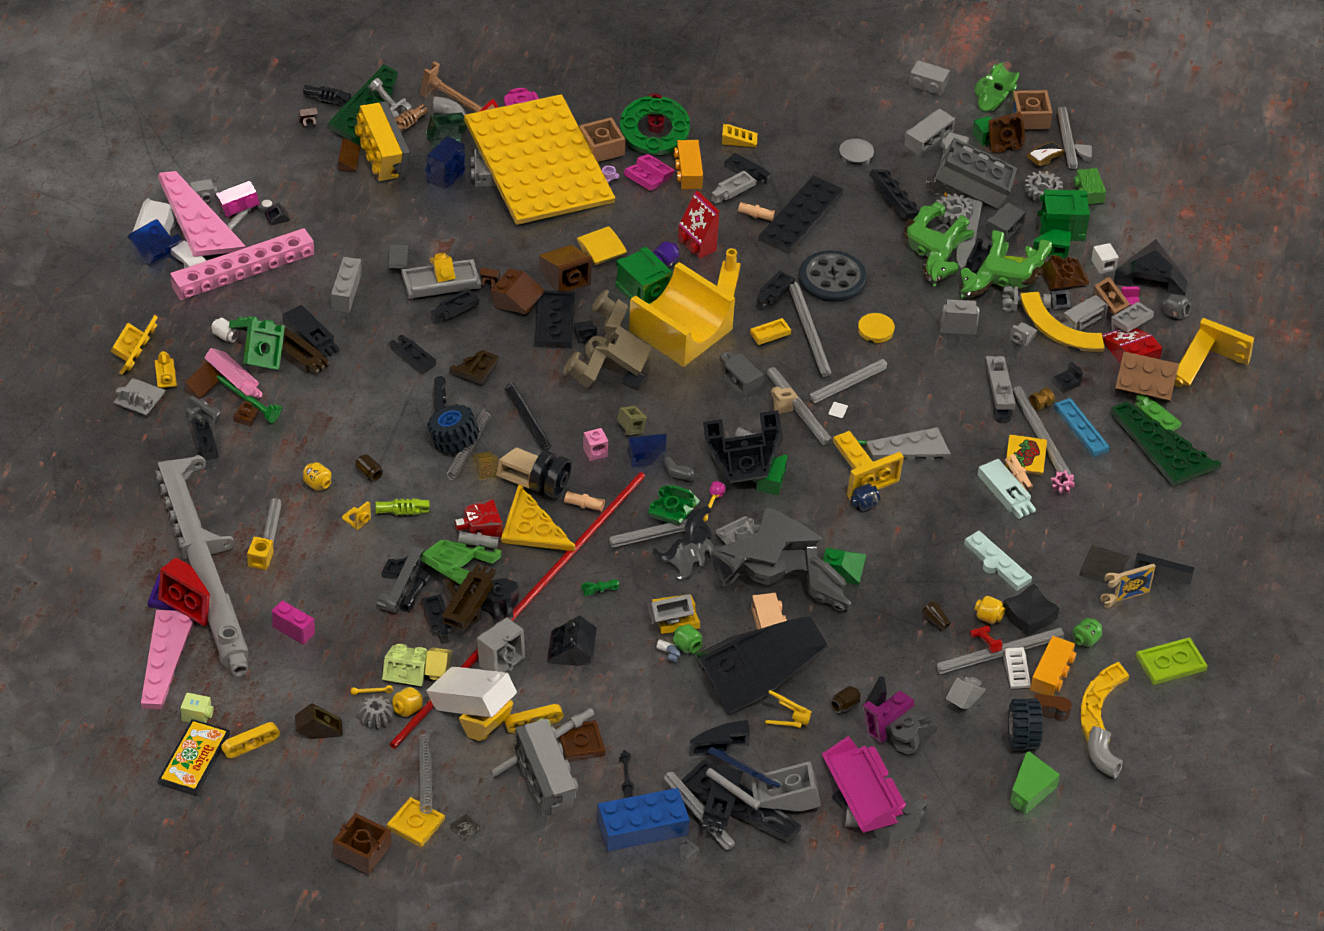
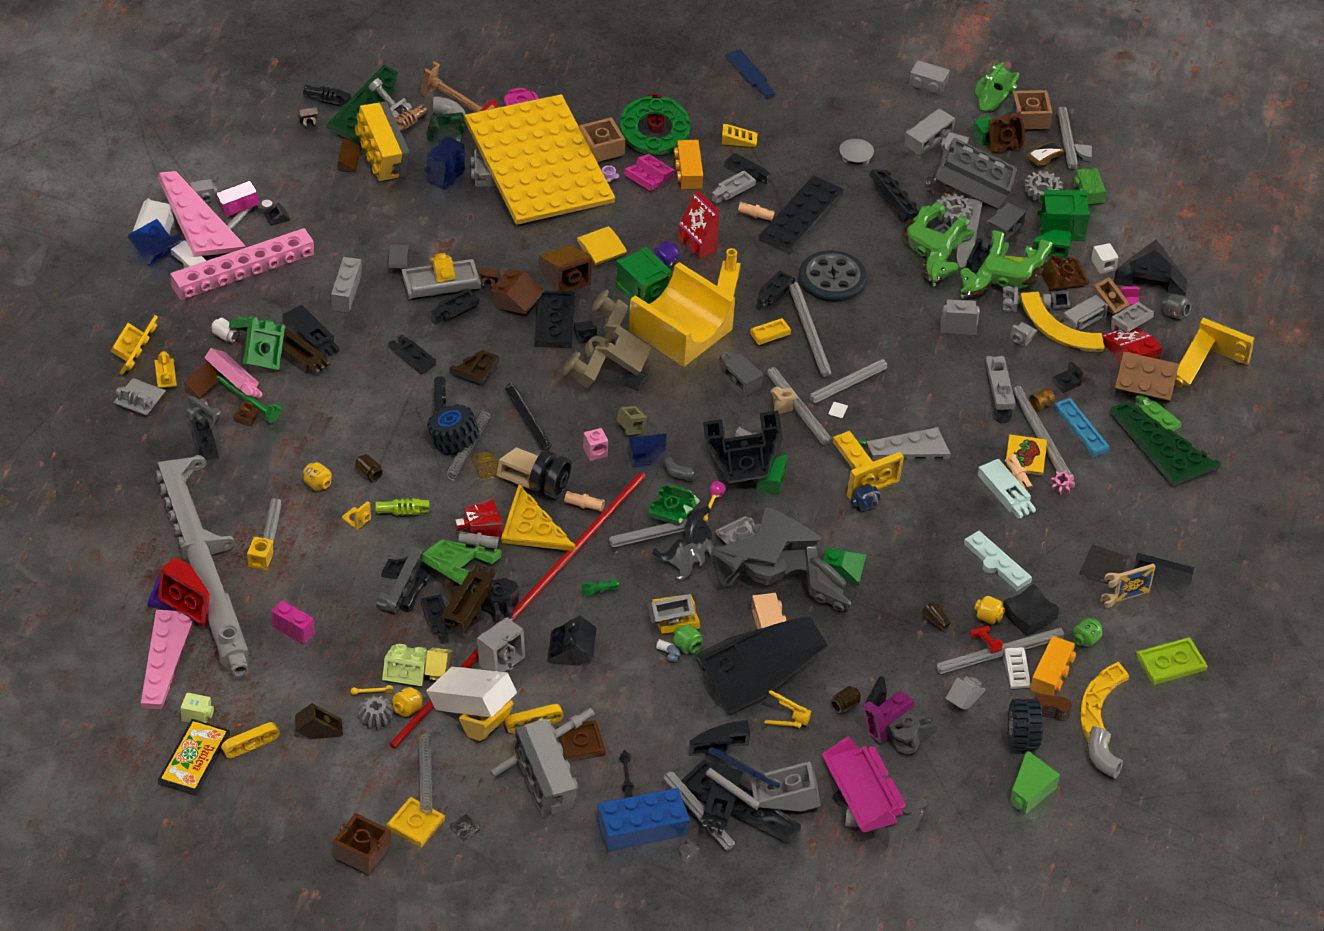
yellow tile [858,313,895,343] -> none
none -> dark blue piece [725,49,775,98]

